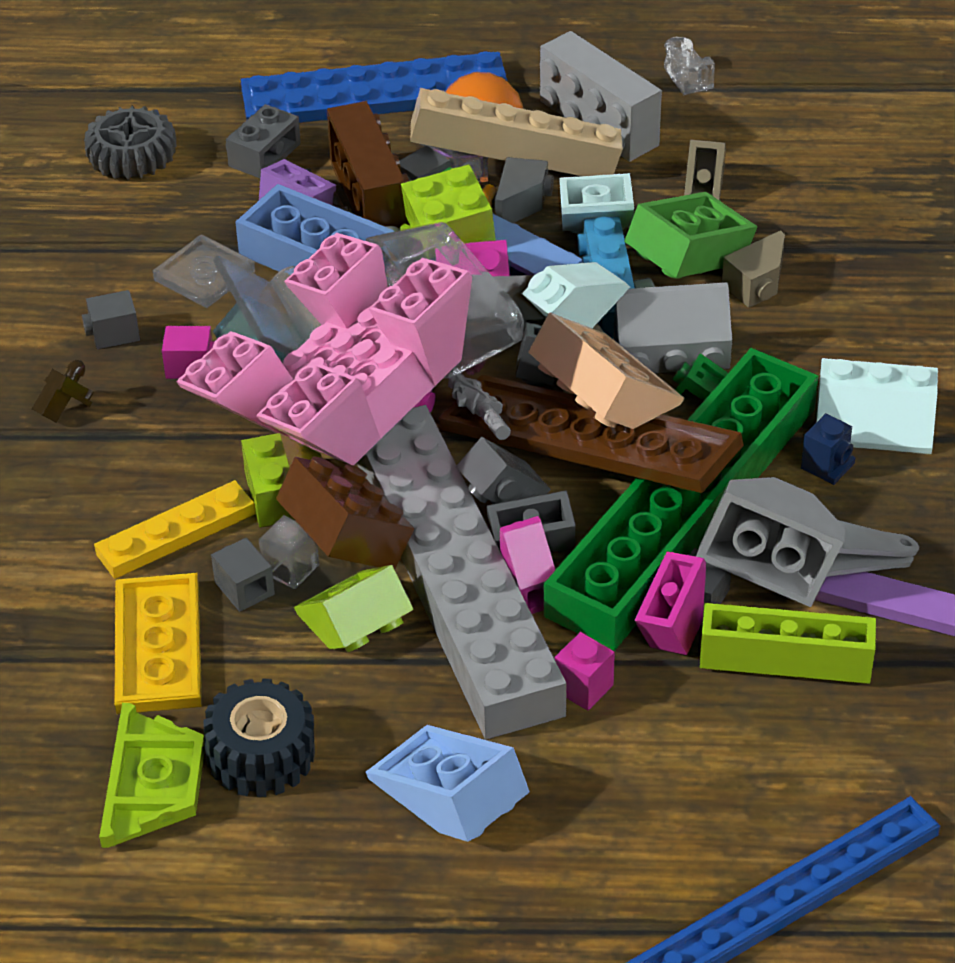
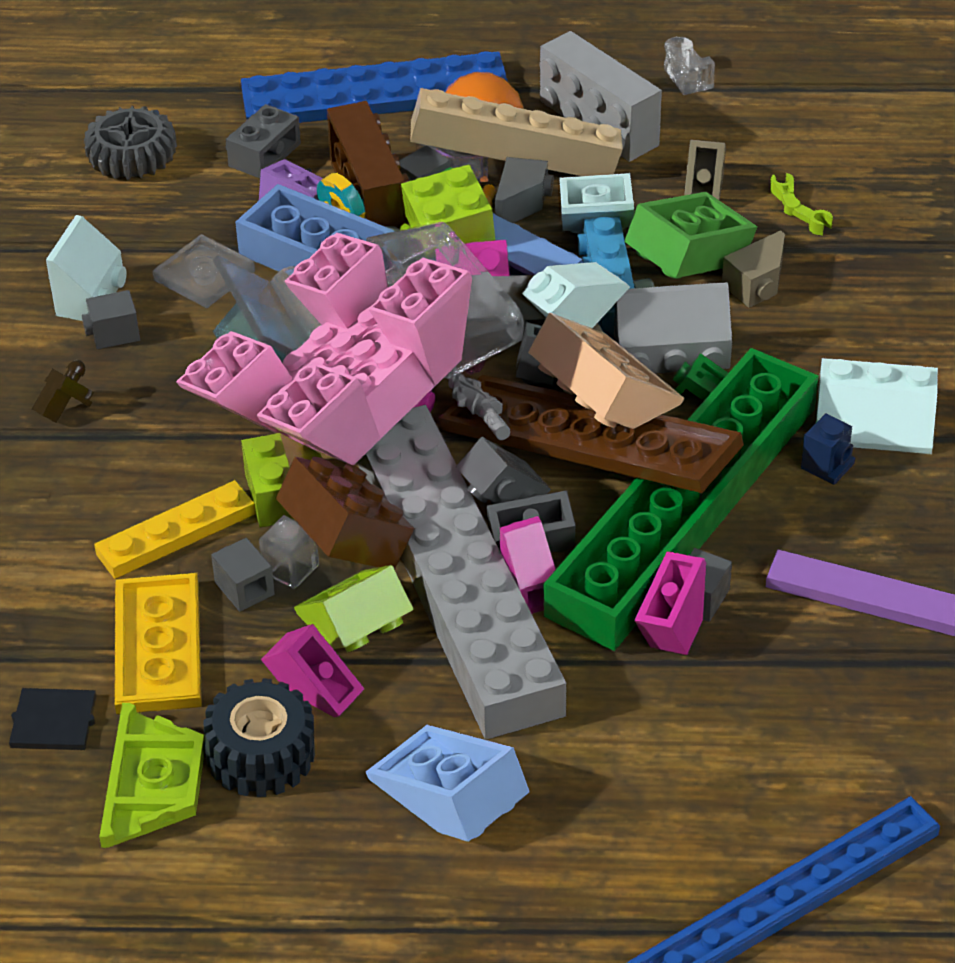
dark pink brick [162,326,215,379] -> none
dark pink brick [554,632,615,711] -> none
light grey slope [696,477,919,607] -> none
lime brick [699,603,876,684] -> none
none -> black piece [9,688,97,750]
none -> light aqua slope [46,215,127,321]
none -> dark pink slope [261,624,364,717]
none -> teal piece [316,173,365,218]
none -> lime piece [770,173,833,235]

